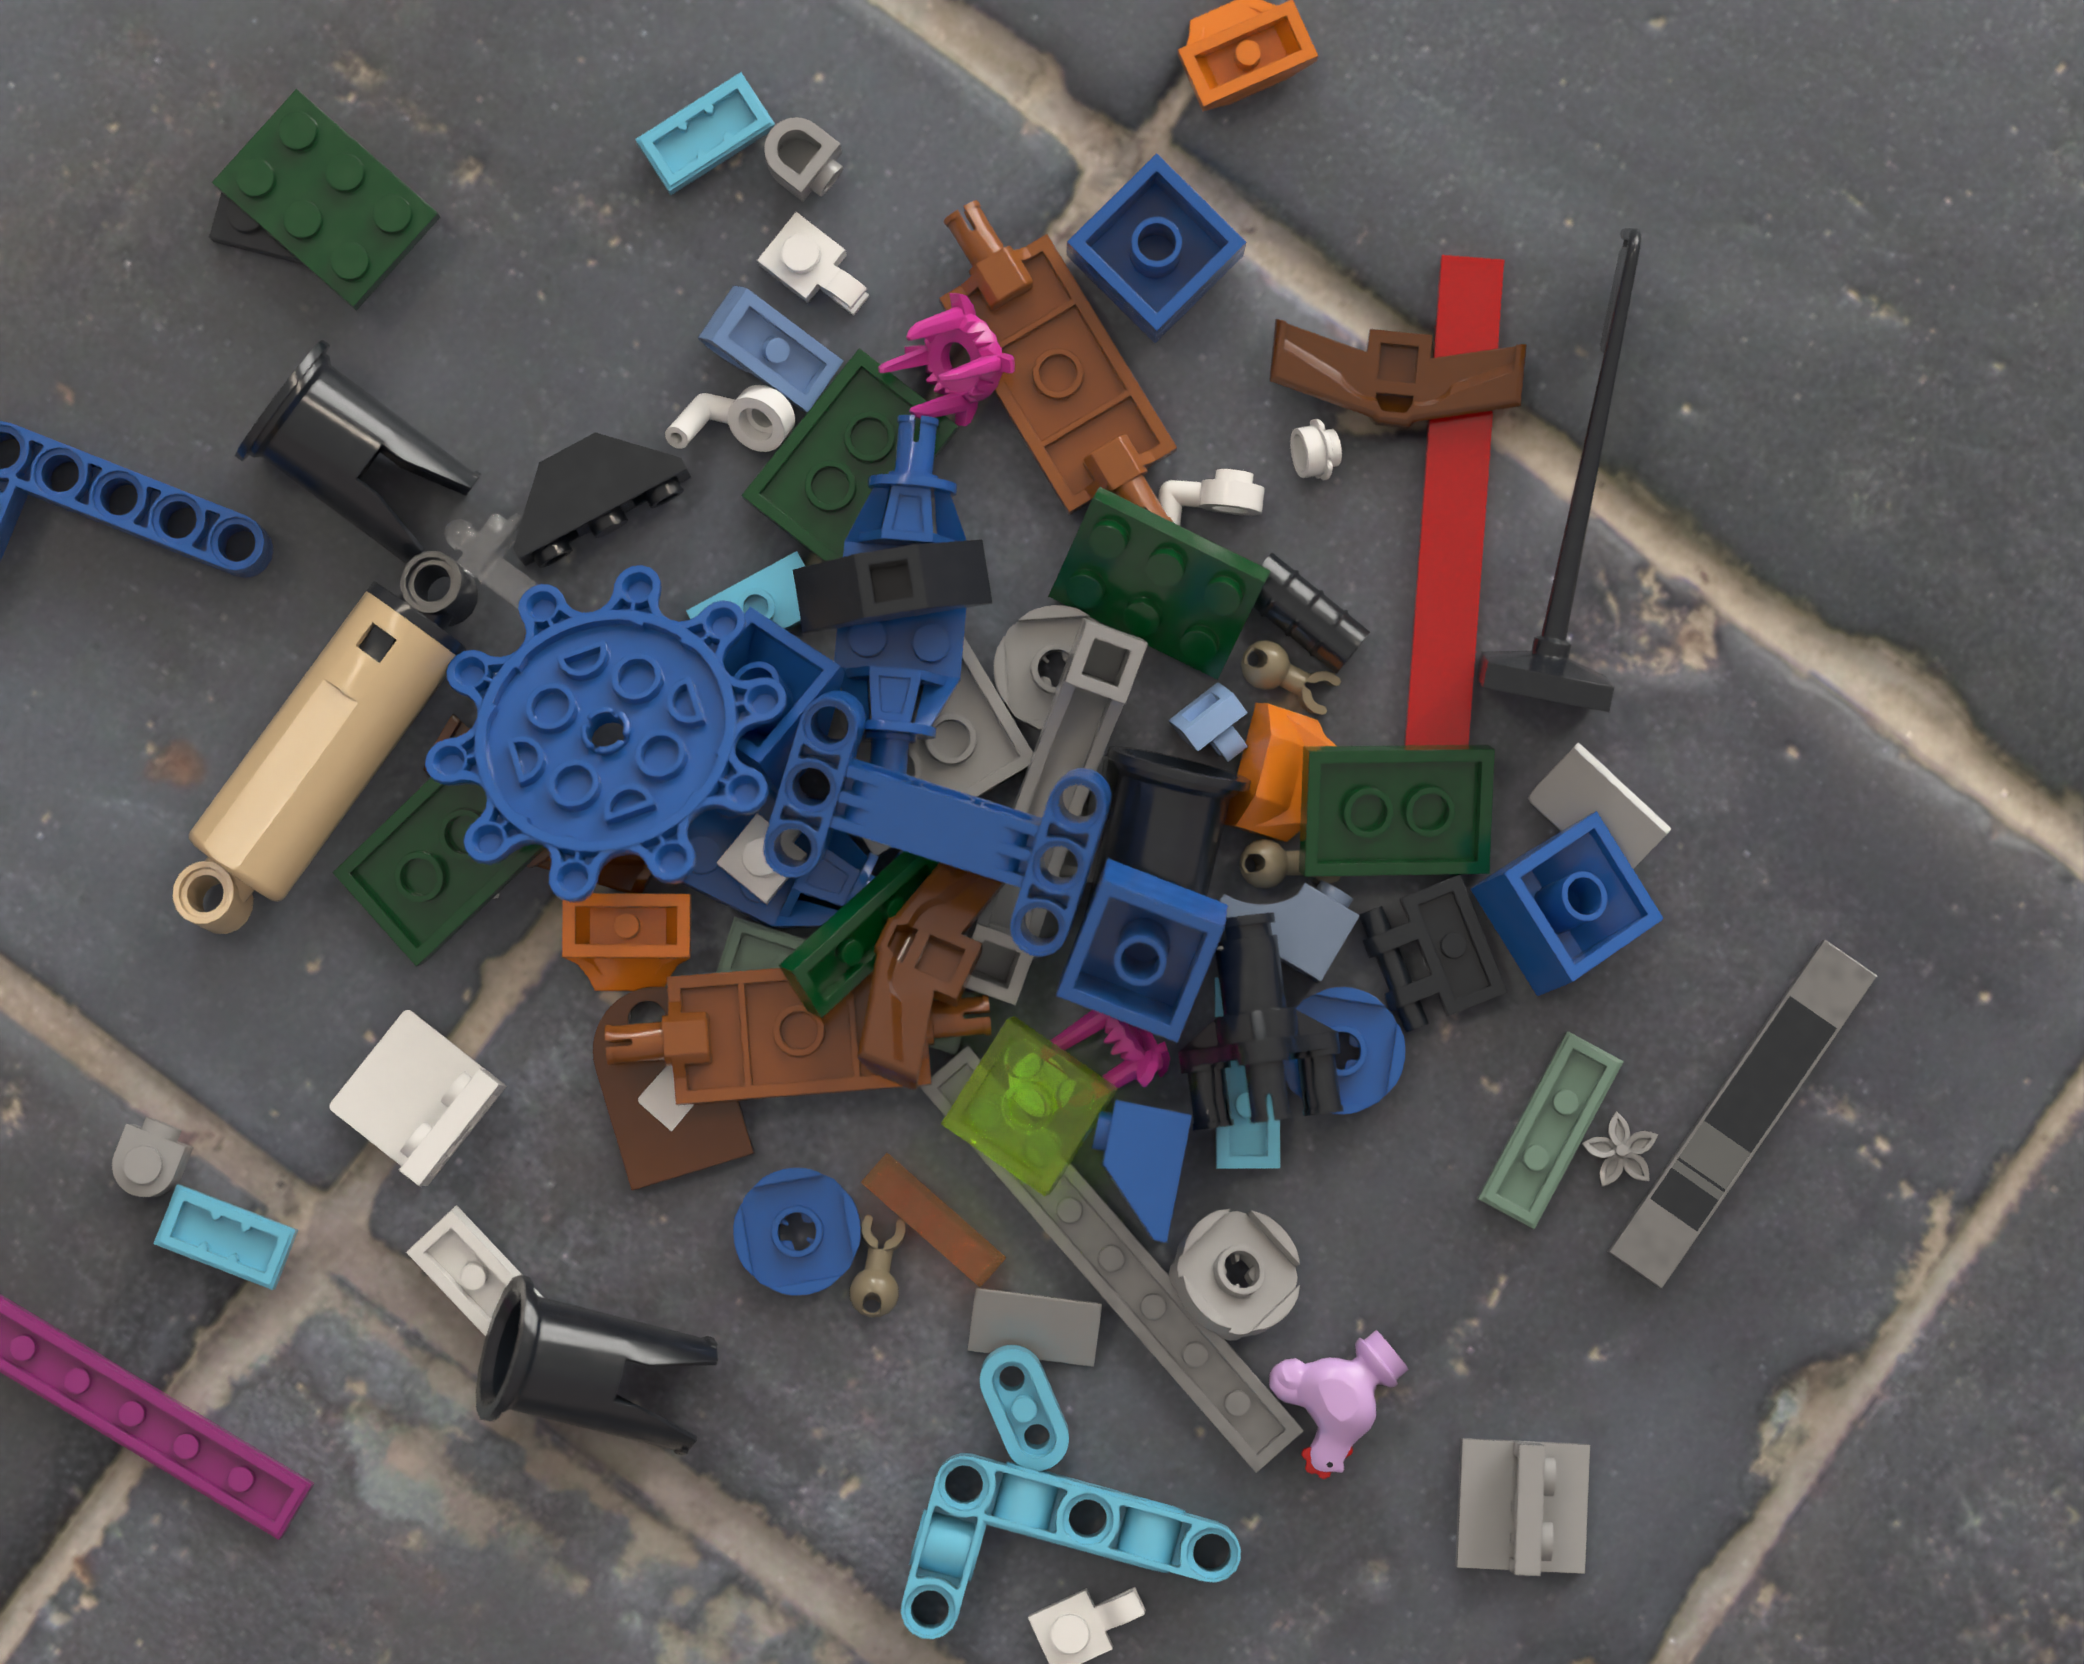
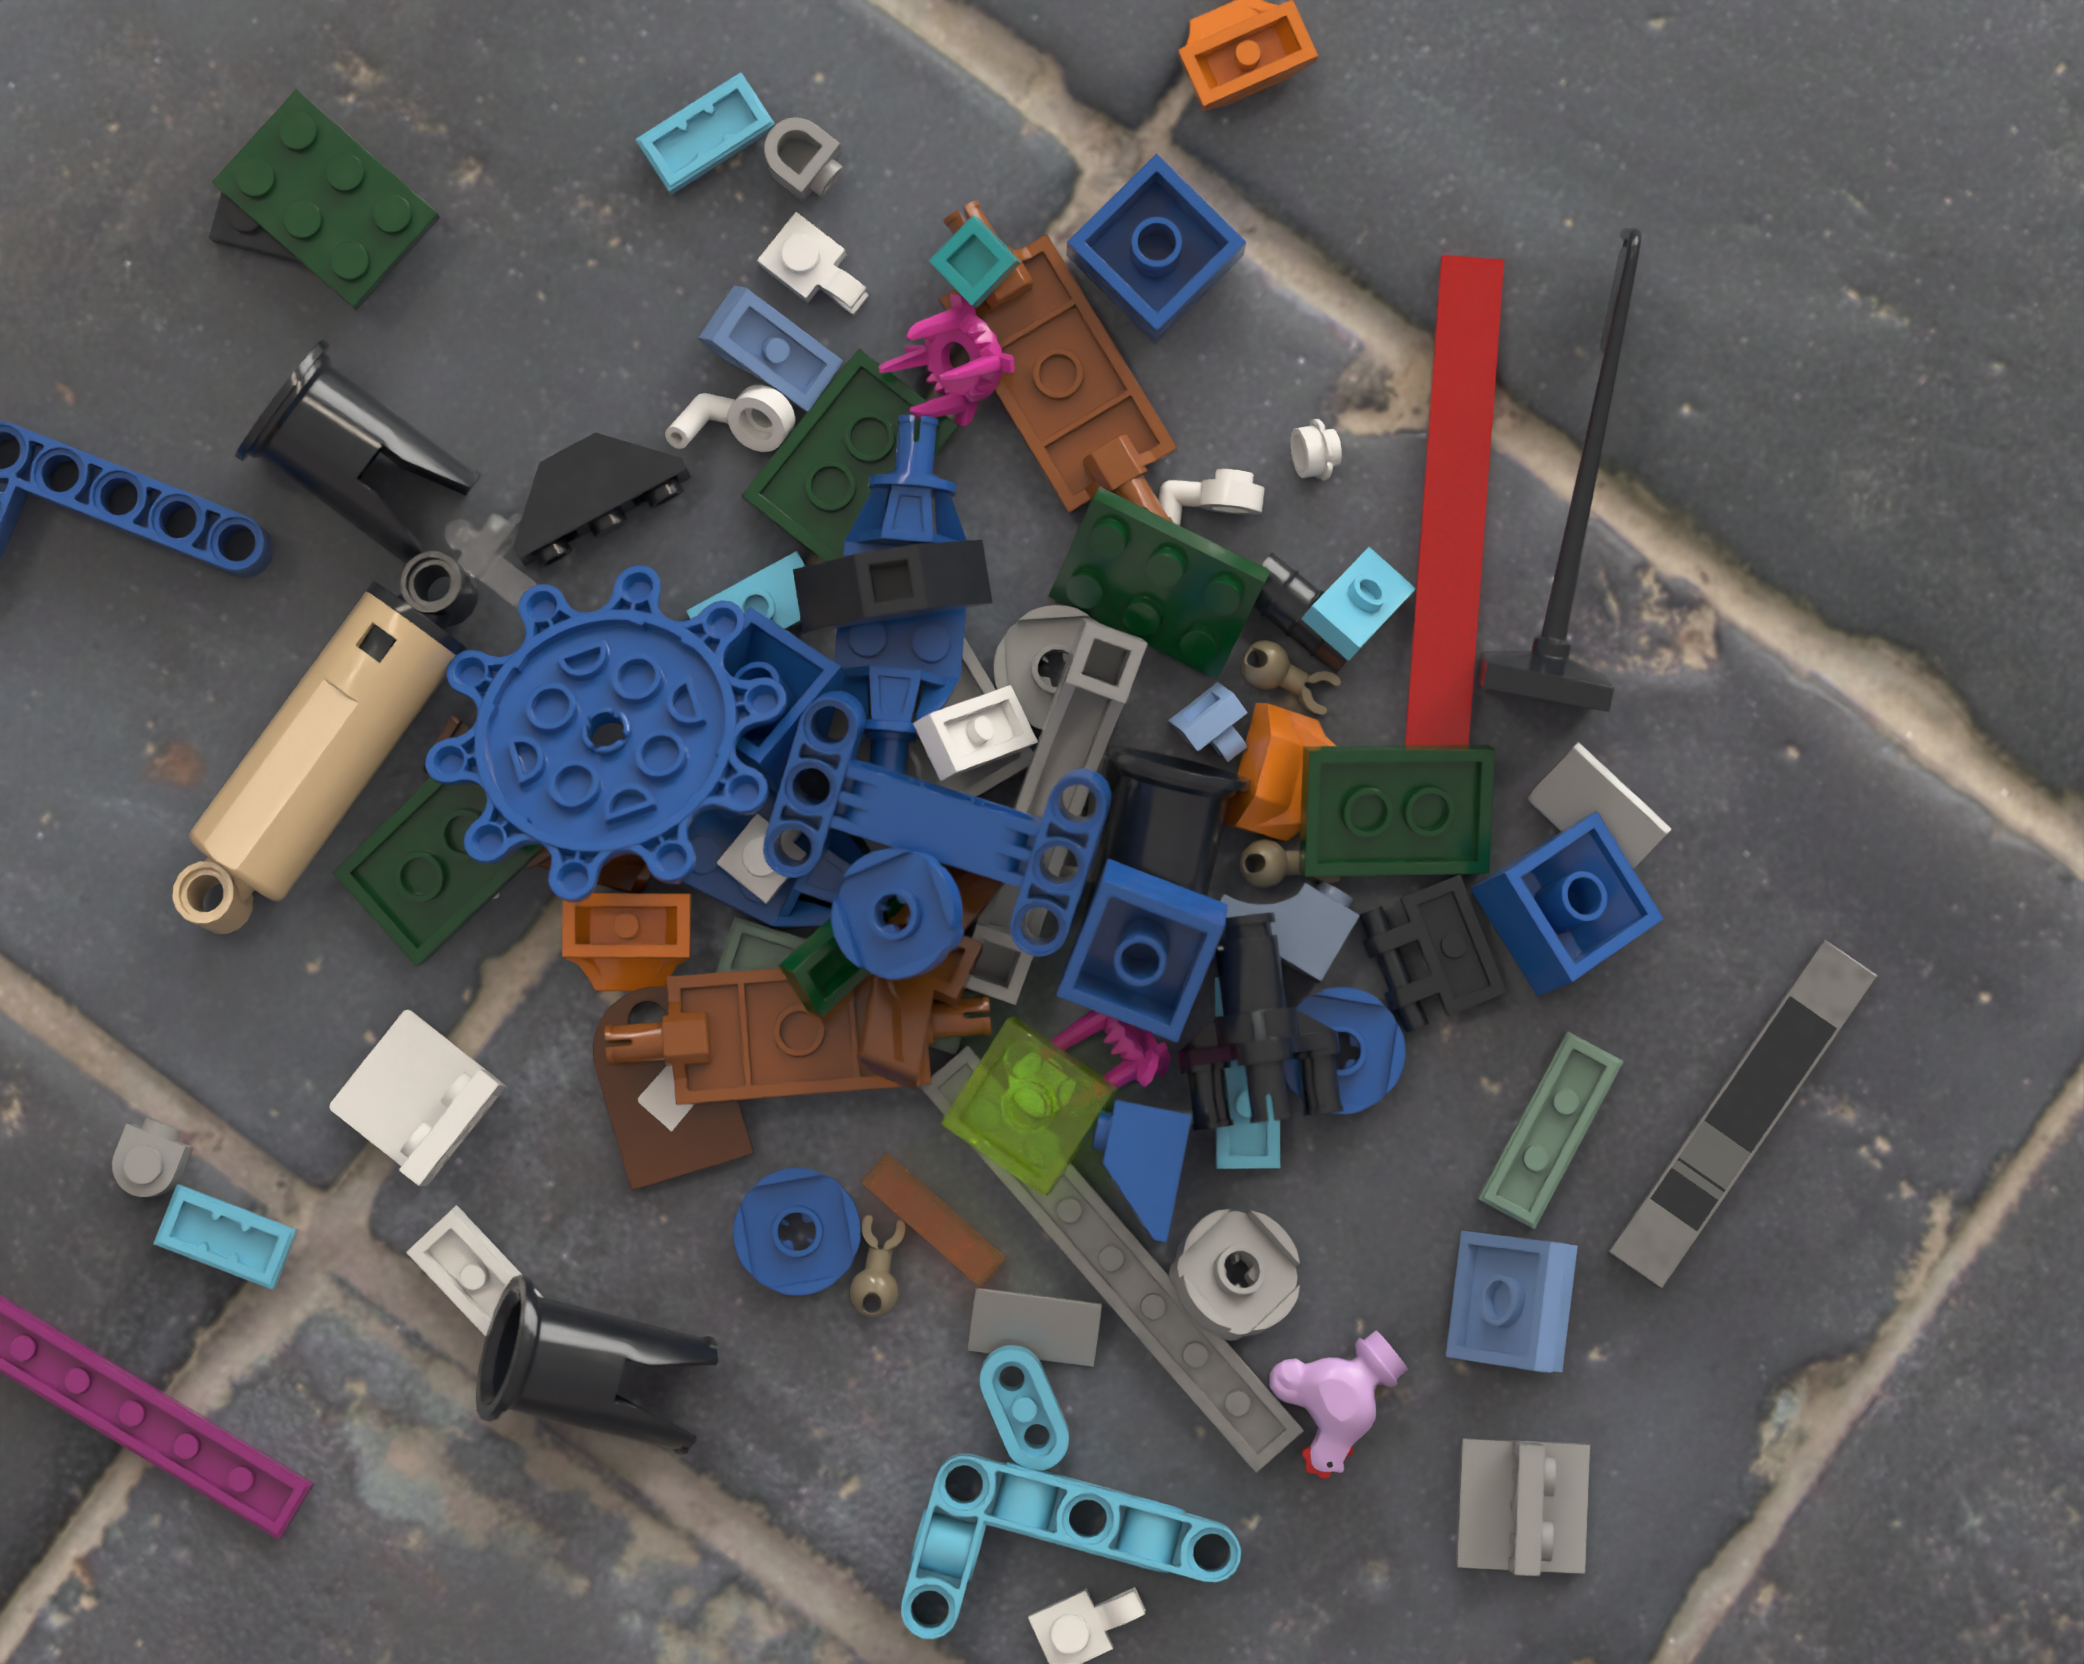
reddish brown plate [1270,319,1527,428] -> none
light grey plant [1582,1111,1658,1187] -> none
none -> blue plate [831,848,963,979]
none -> white plate [913,685,1038,781]
none -> teal plate [929,216,1022,308]
none -> medium azure plate [1301,547,1416,661]
none -> medium blue bracket [1446,1231,1578,1373]

